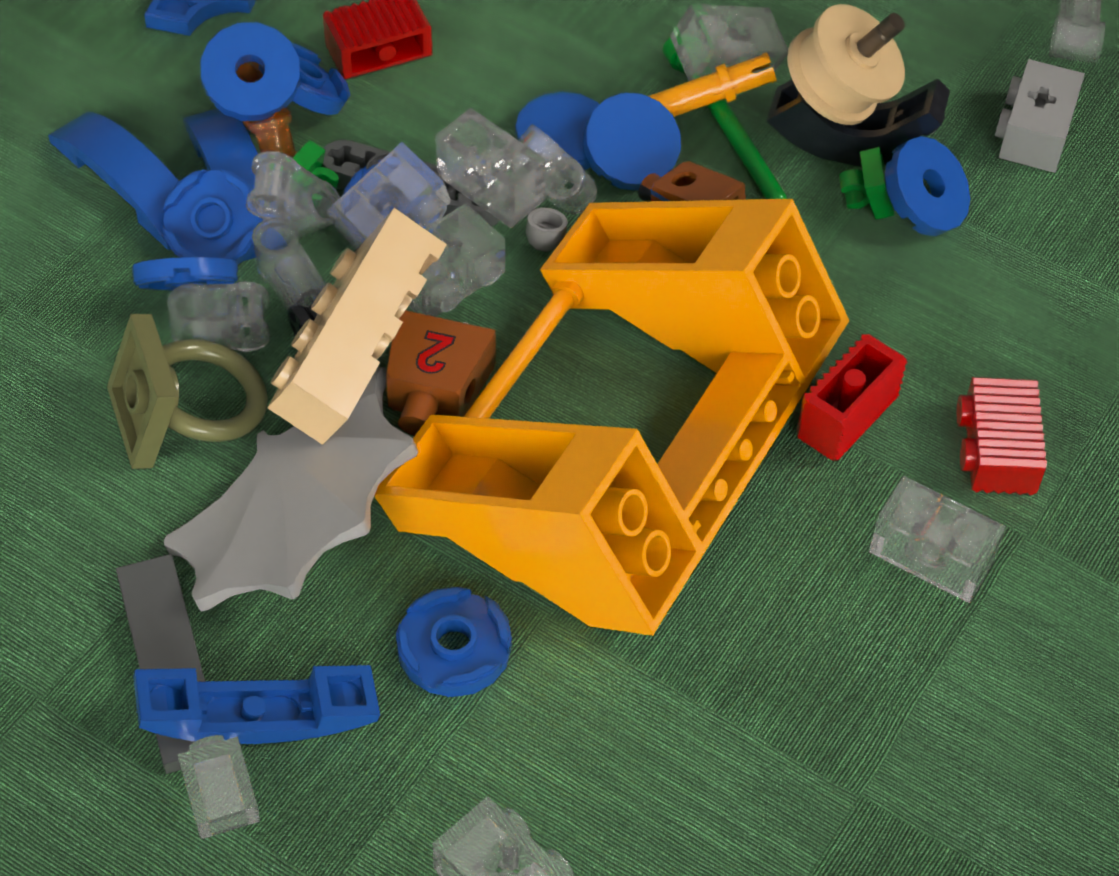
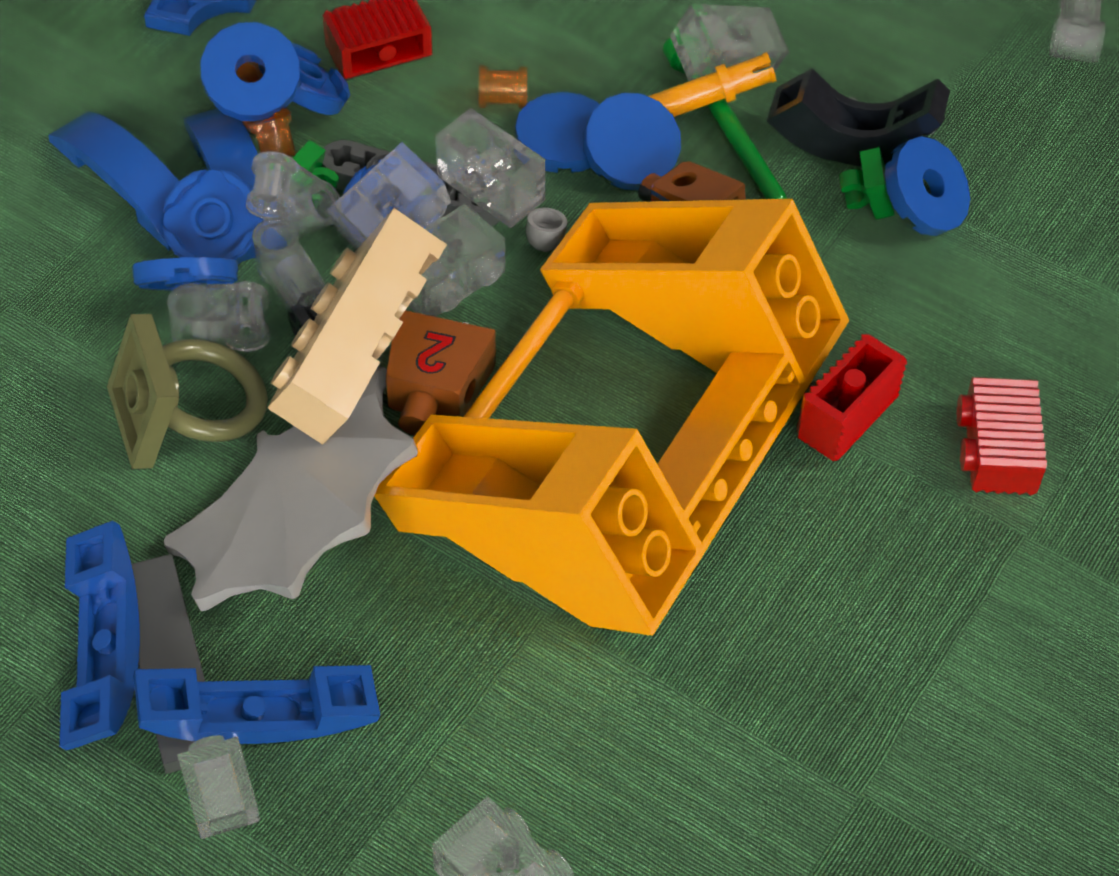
blue tile [396,587,512,697] -> none
clear piece [500,124,597,214] -> none
tan wheel [787,4,905,125] -> none
clear brick [869,476,1006,603] -> none
light grey brick [995,59,1085,173] -> none
none -> blue slope [59,520,140,751]
none -> clear orange bush [478,65,528,109]

